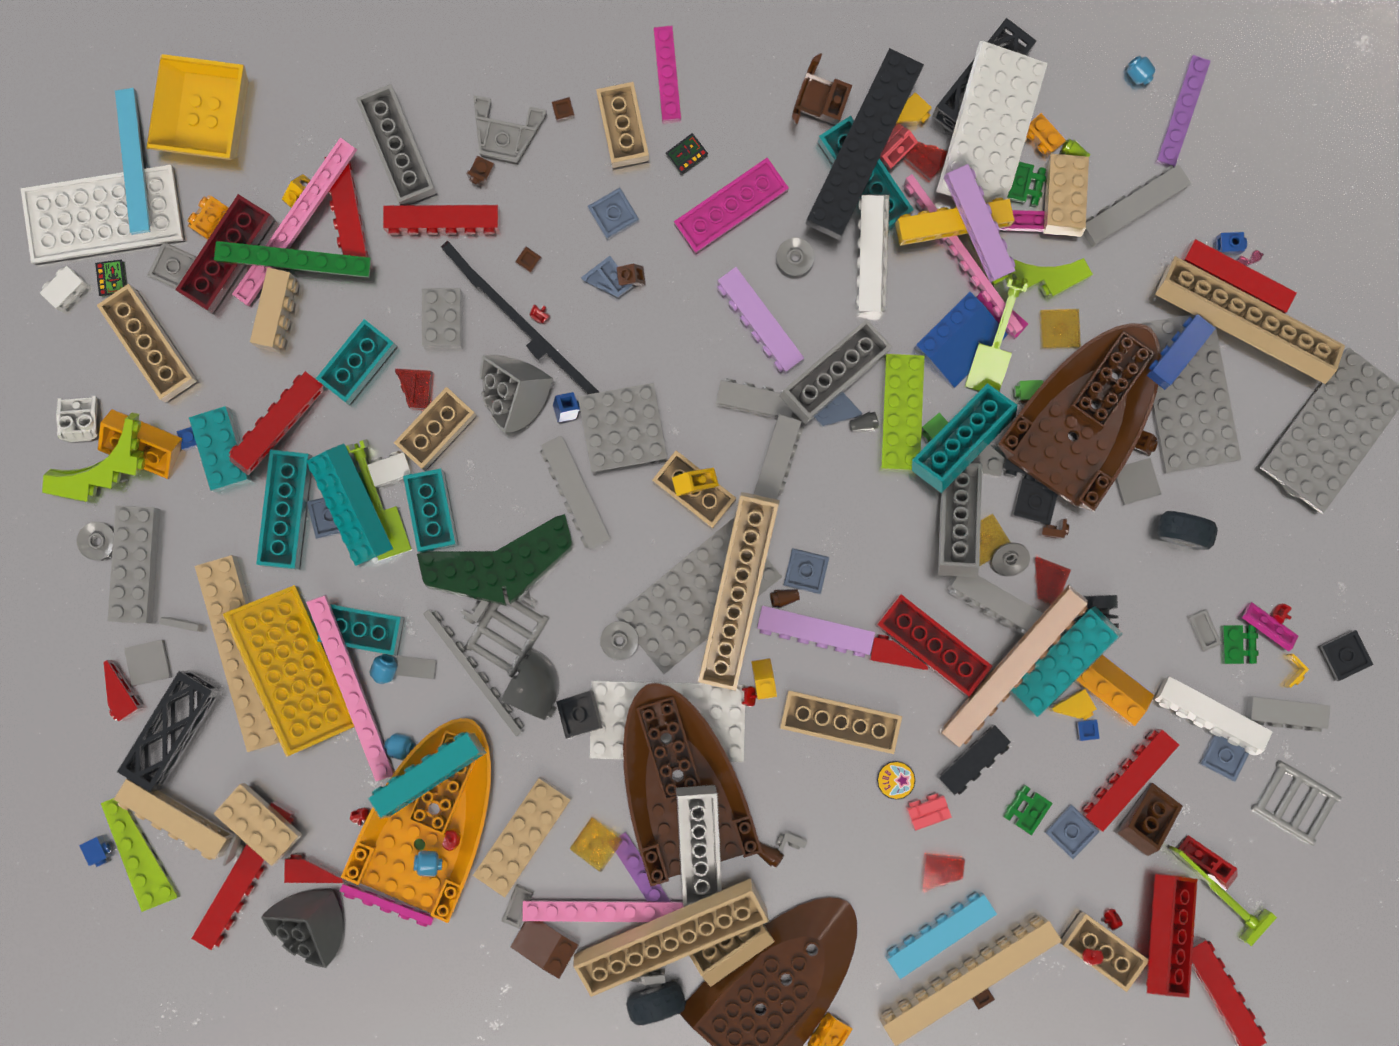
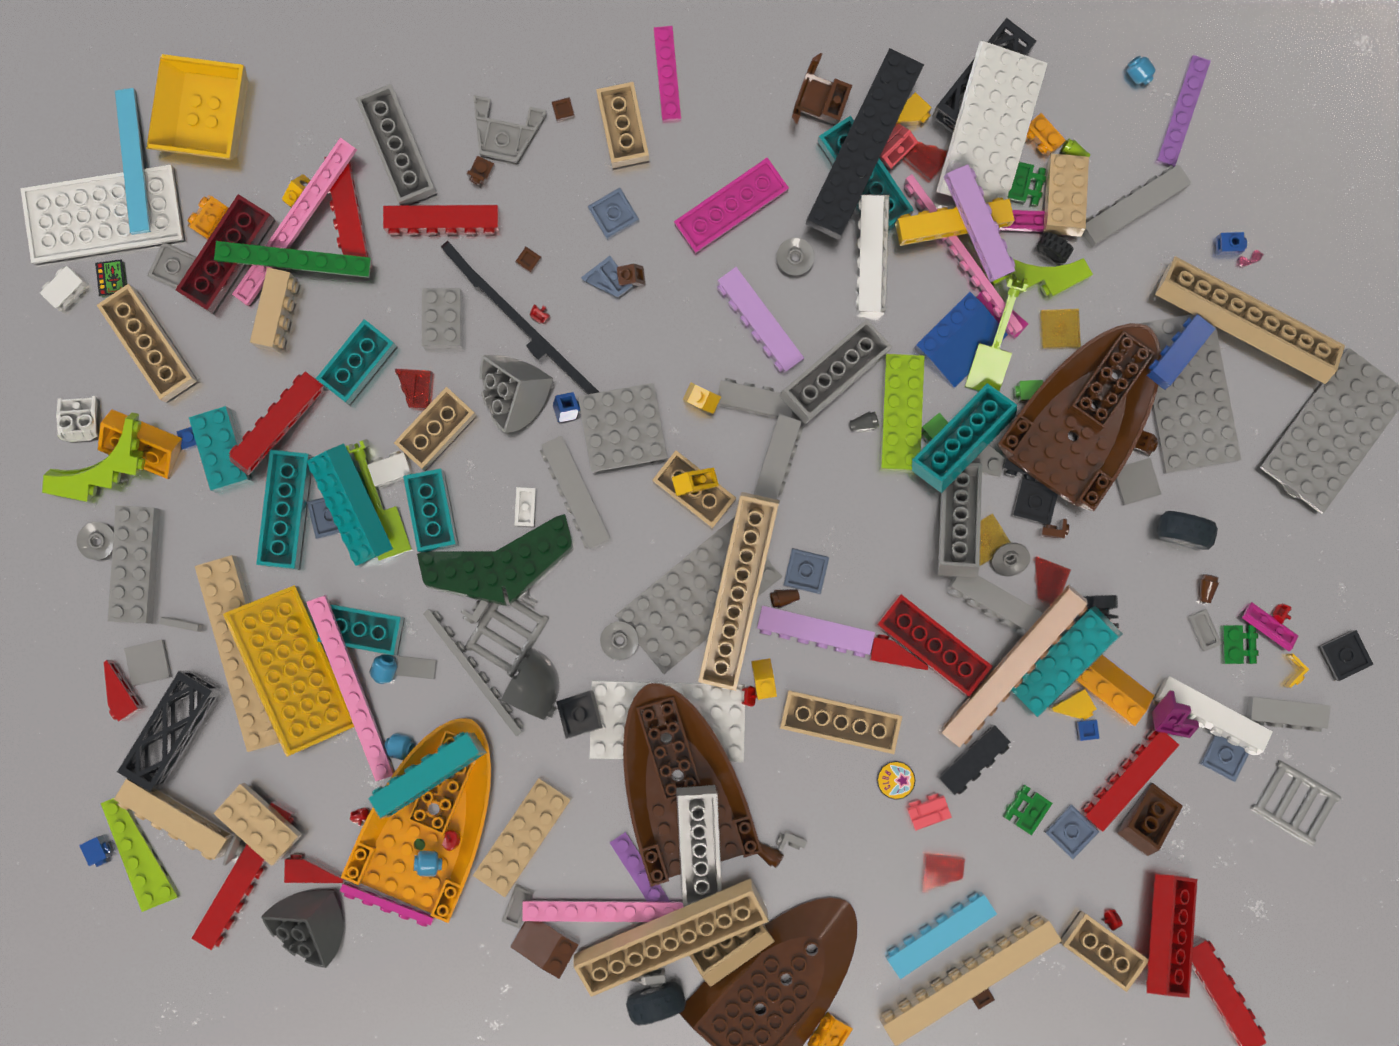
clear yellow plate [570,817,623,872] -> none
piece [666,133,708,174] -> none
sand blue wing [814,393,863,427] -> none
red piece [1082,949,1104,965] -> none
lime piece [1169,846,1277,946] -> none
red slope [1178,835,1238,891] -> none
red brick [1182,239,1297,313] -> none
none -> white plate [514,487,536,527]
none -> yellow slope [683,382,721,414]
none -> black tyre [1036,232,1074,263]
none -> magenta panel [1152,690,1199,738]
none -> reddish brown cone [1200,574,1220,603]

